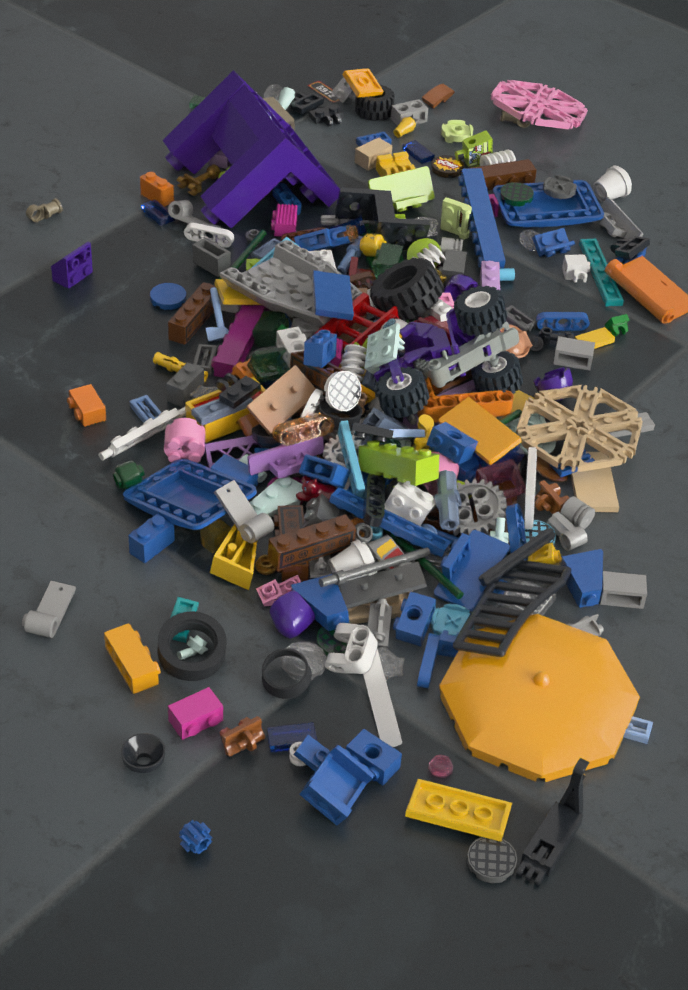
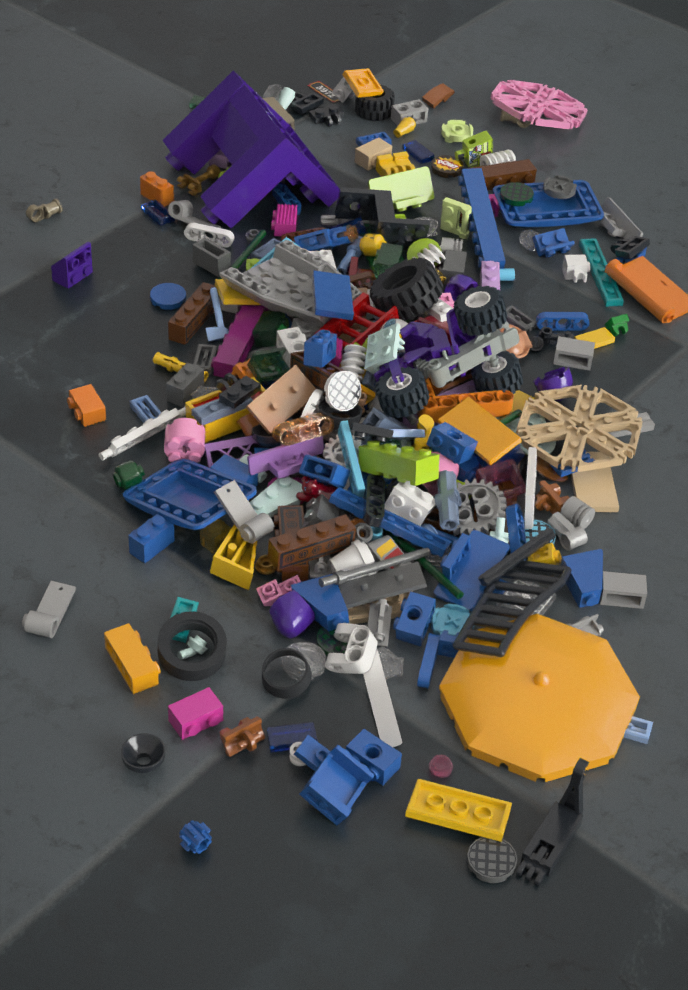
white piece [593,165,632,202] -> none

